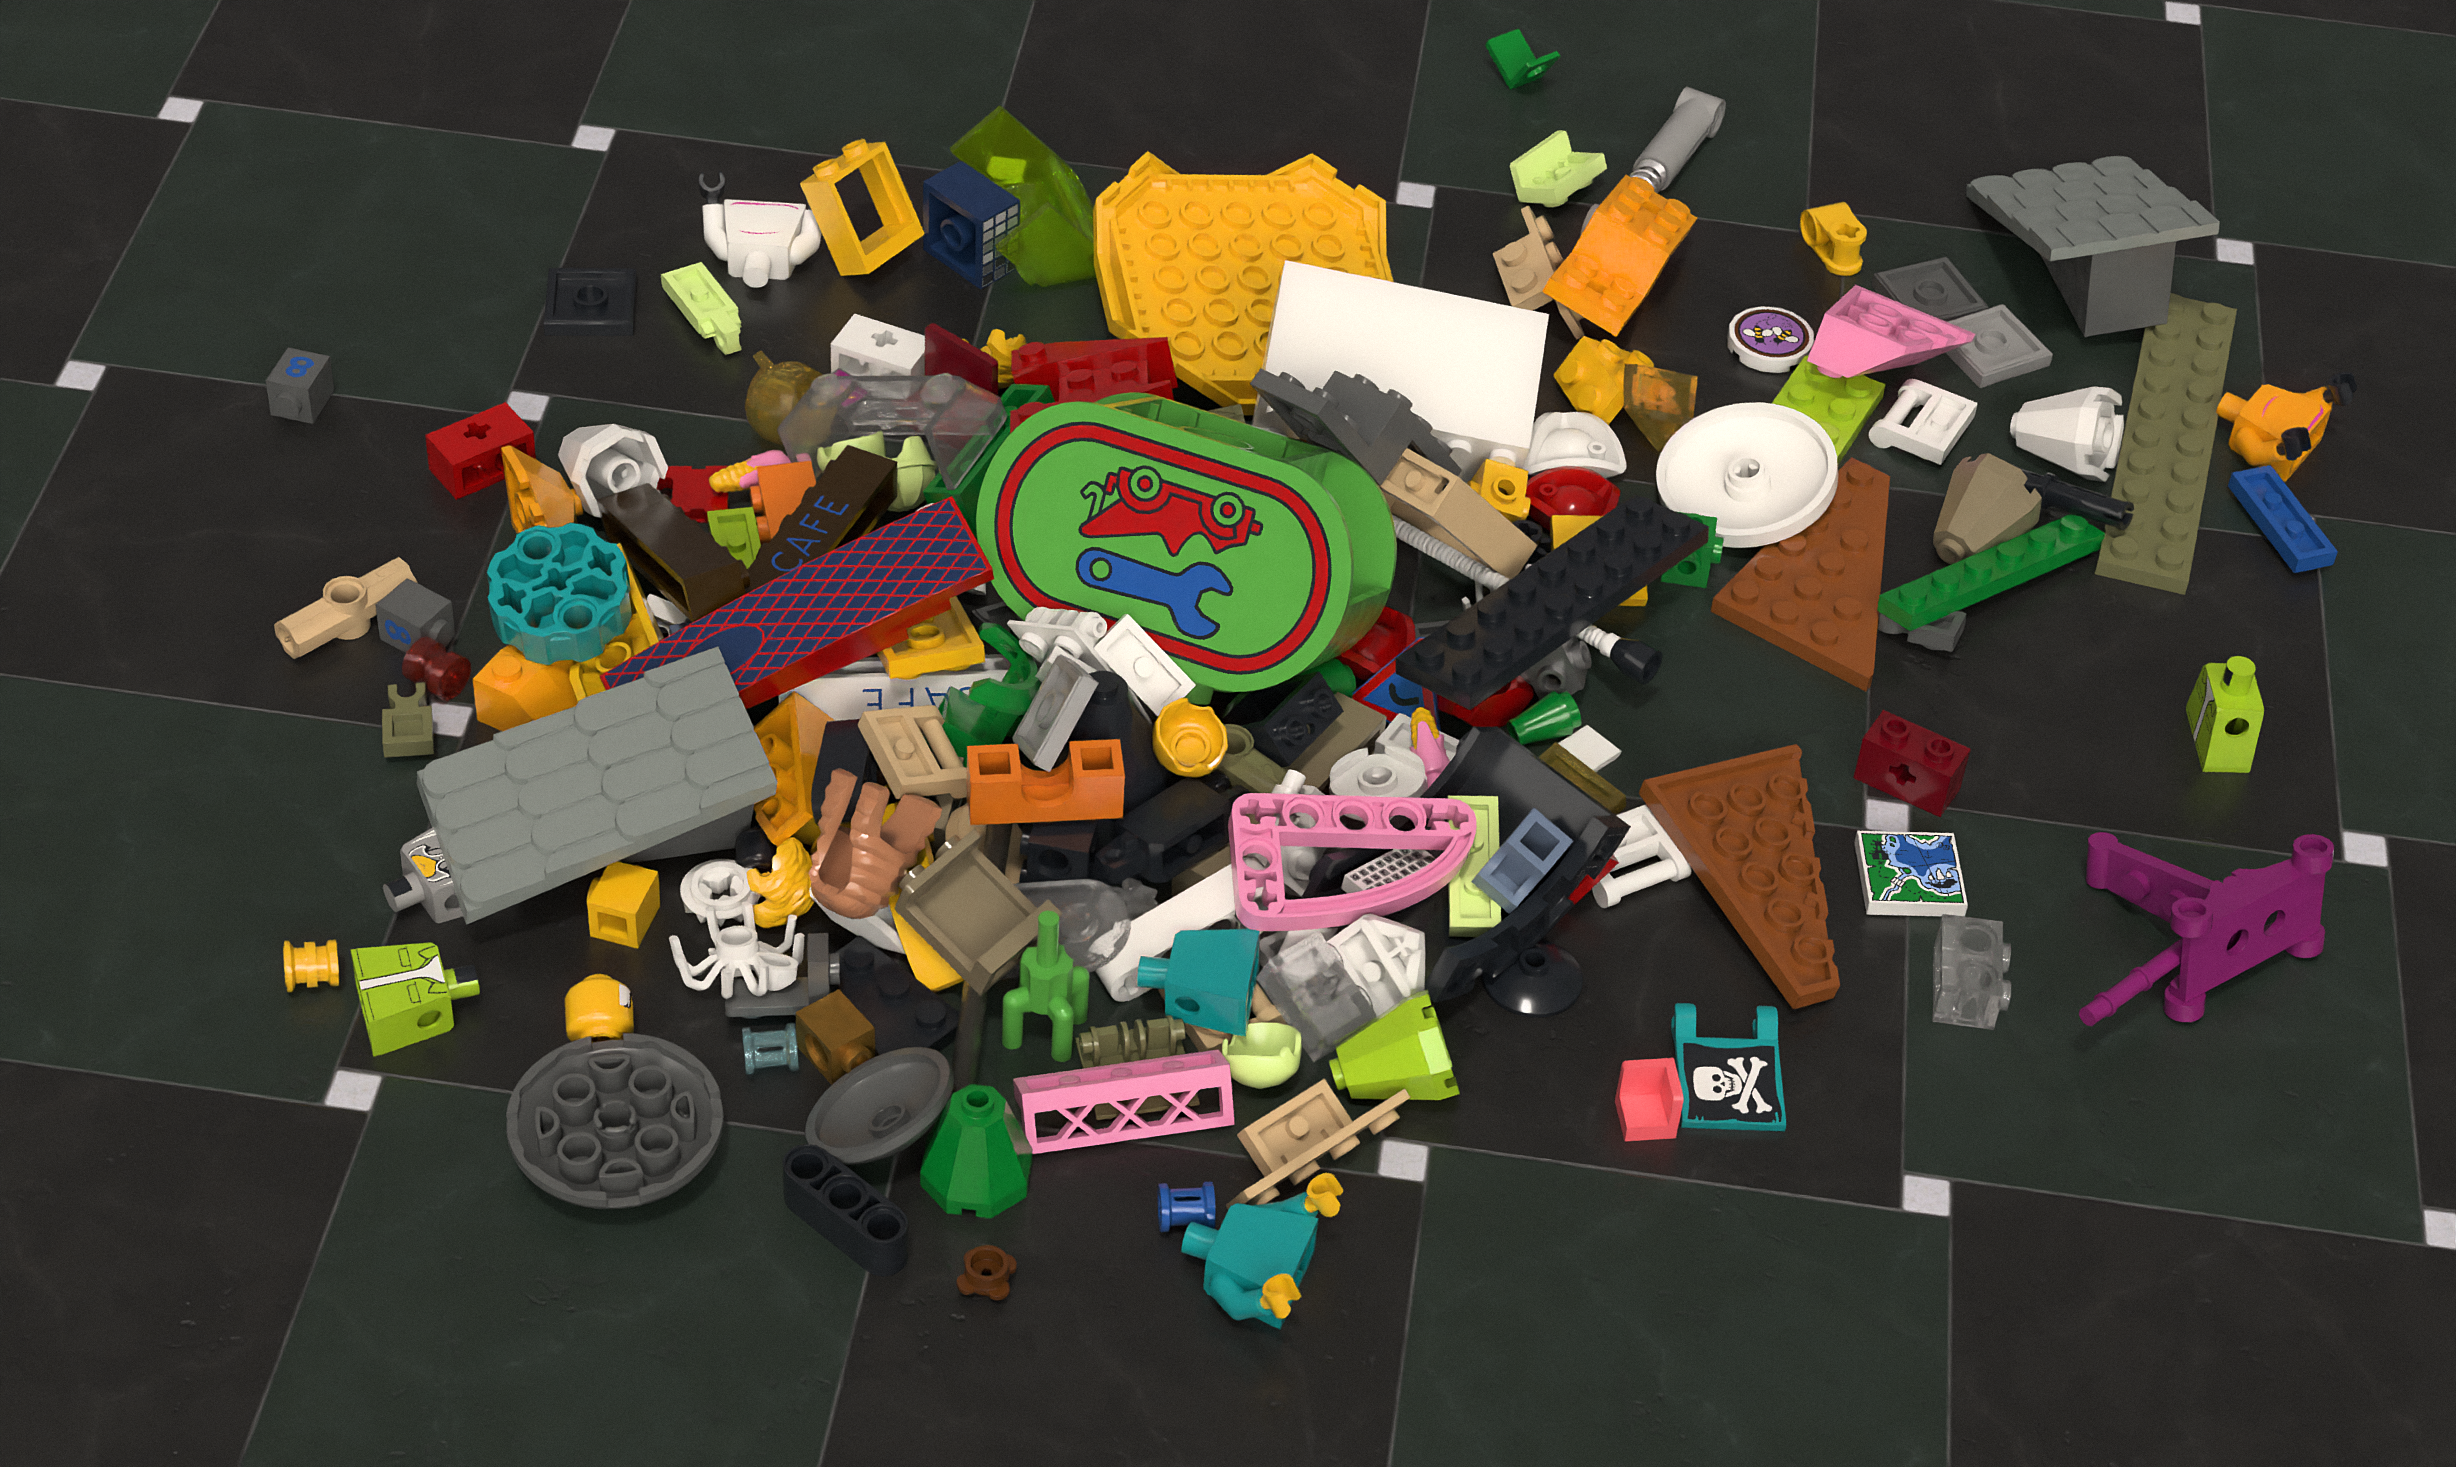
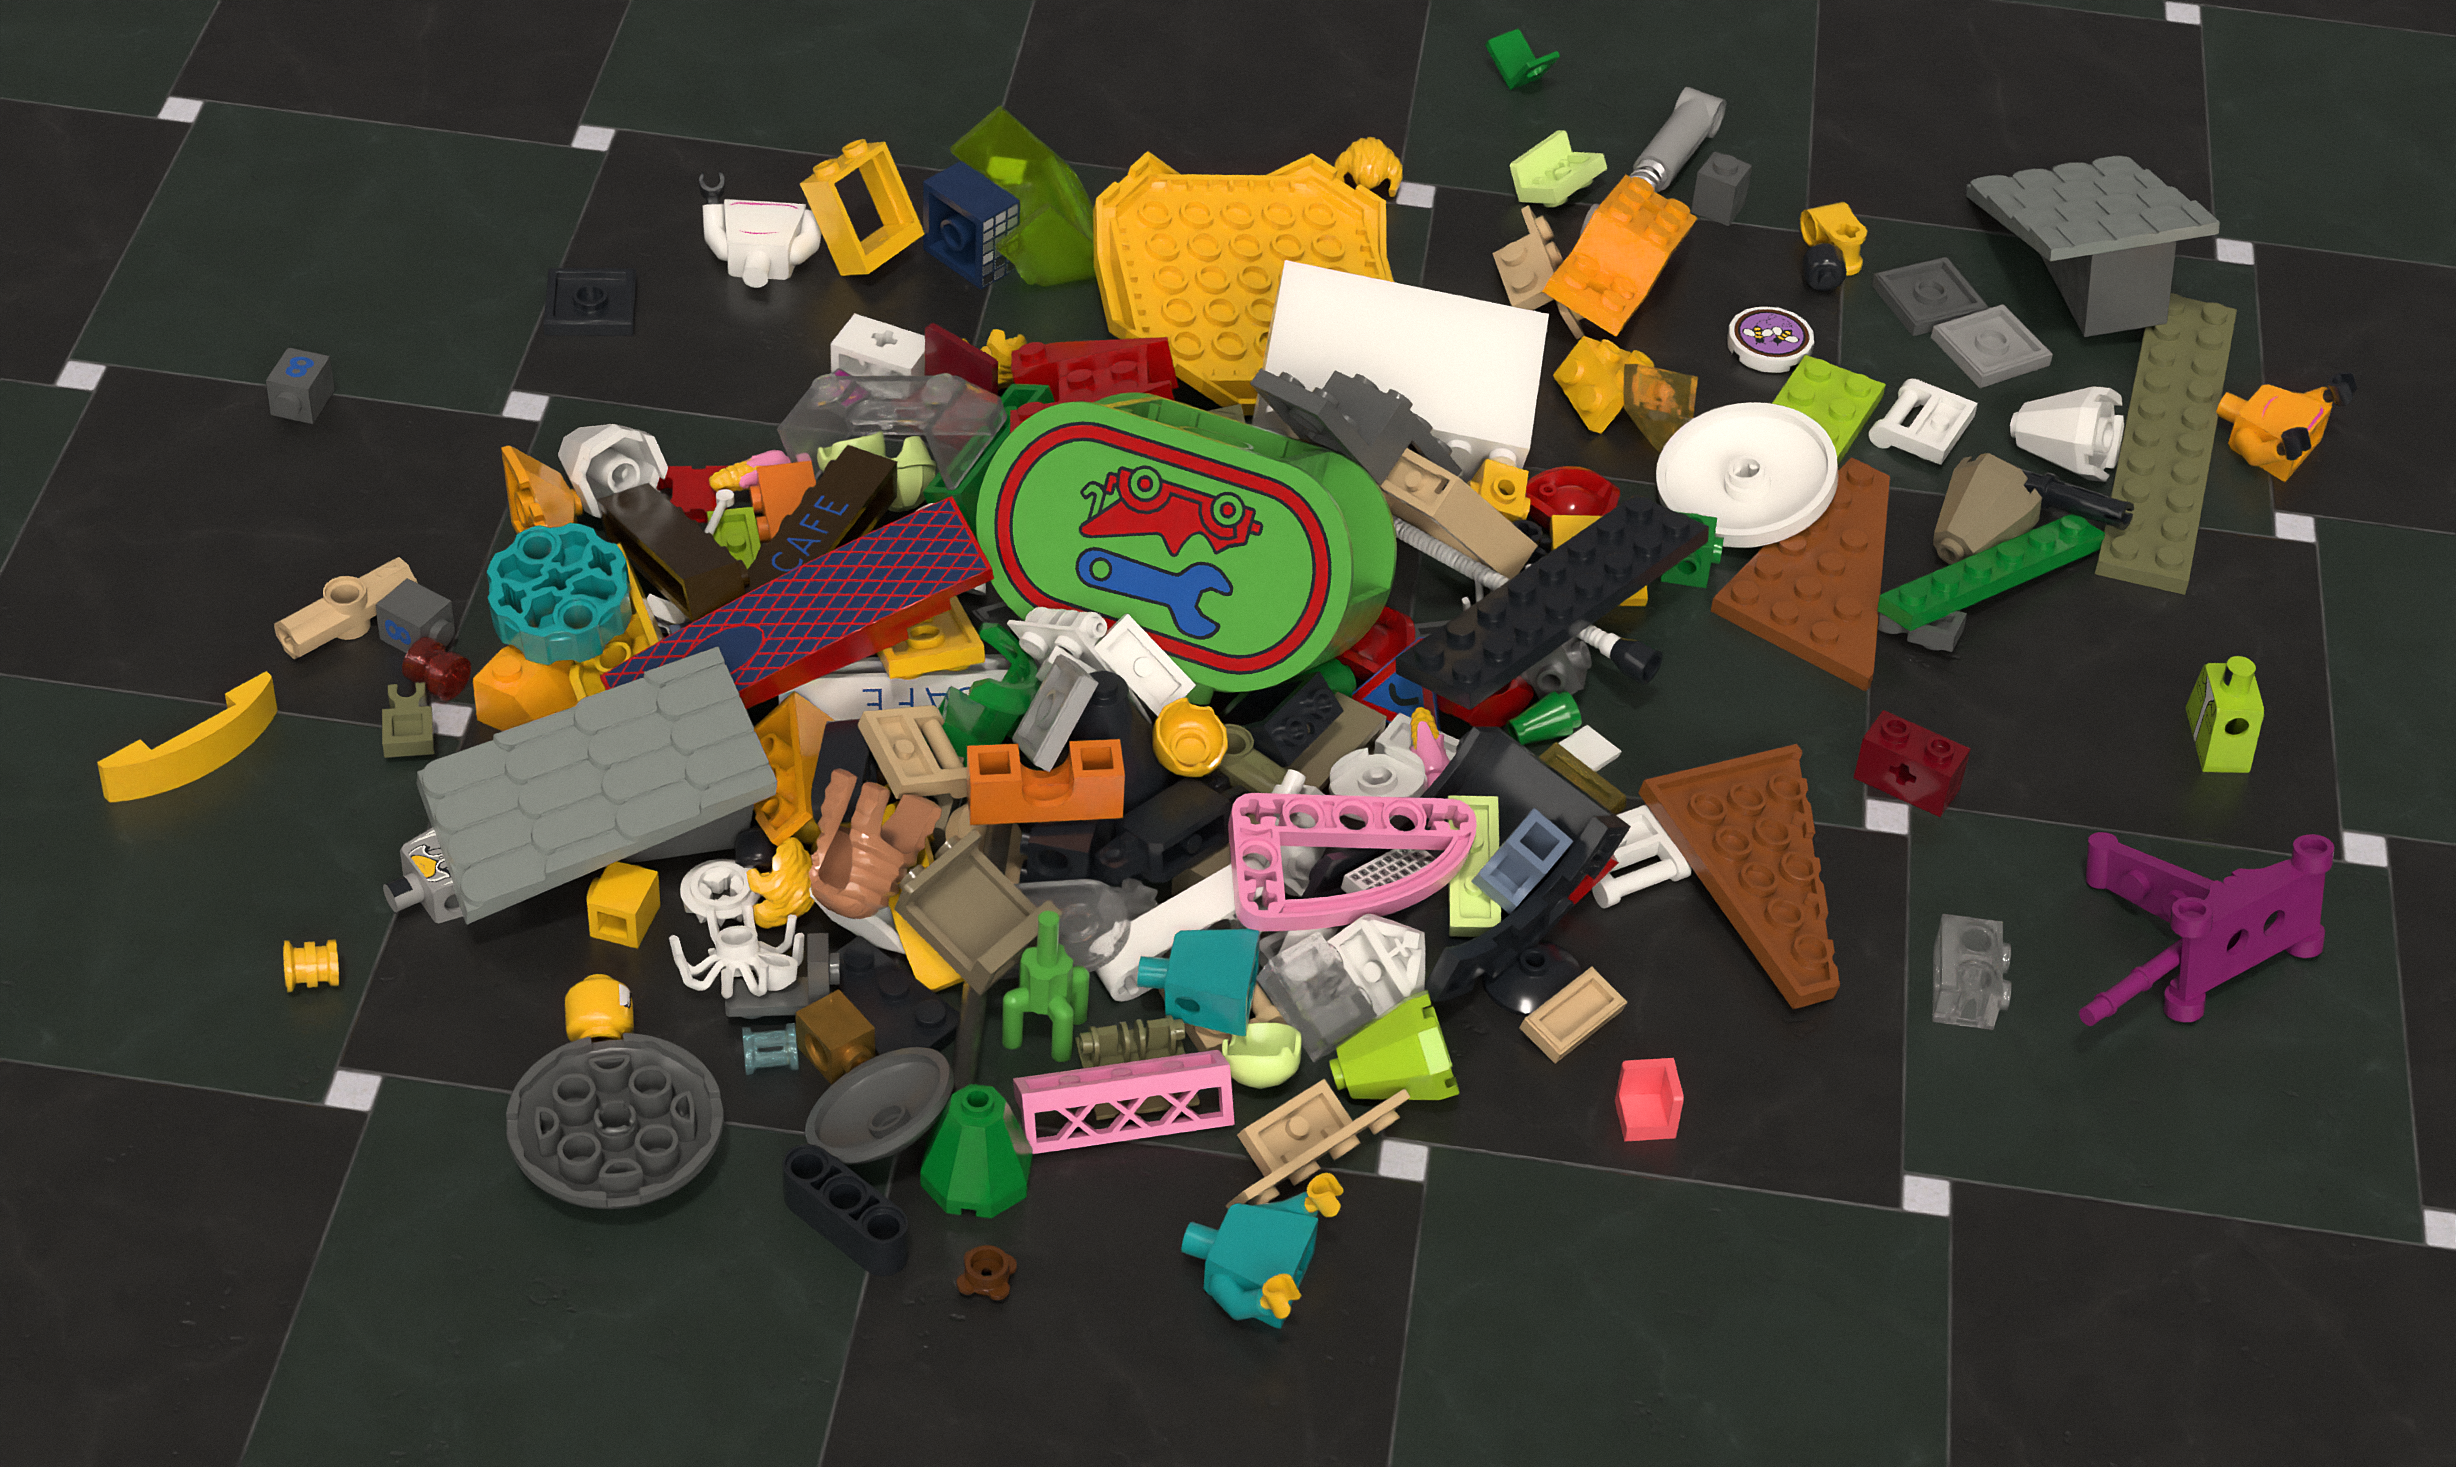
lime torso [351,943,480,1057] -> none
red brick [425,402,536,500] -> none
yellowish green hinge [661,262,741,355] -> none
clear yellow helmet [745,351,834,446] -> none
blue bush [1157,1181,1216,1232] -> none
white hat [1522,412,1627,478] -> none
flag [1671,1003,1787,1131] -> none
bright pink wedge [1807,285,1975,378] -> none
tile [1854,831,1968,917] -> none
blue plate [2228,465,2338,573] -> none
none -> yellow slope [97,671,277,802]
none -> white hinge [704,489,734,536]
none -> yellow hair [1335,137,1403,197]
none -> tan tile [1519,967,1627,1064]
none -> dark grey brick [1691,151,1752,226]
none -> black piece [1802,243,1847,291]

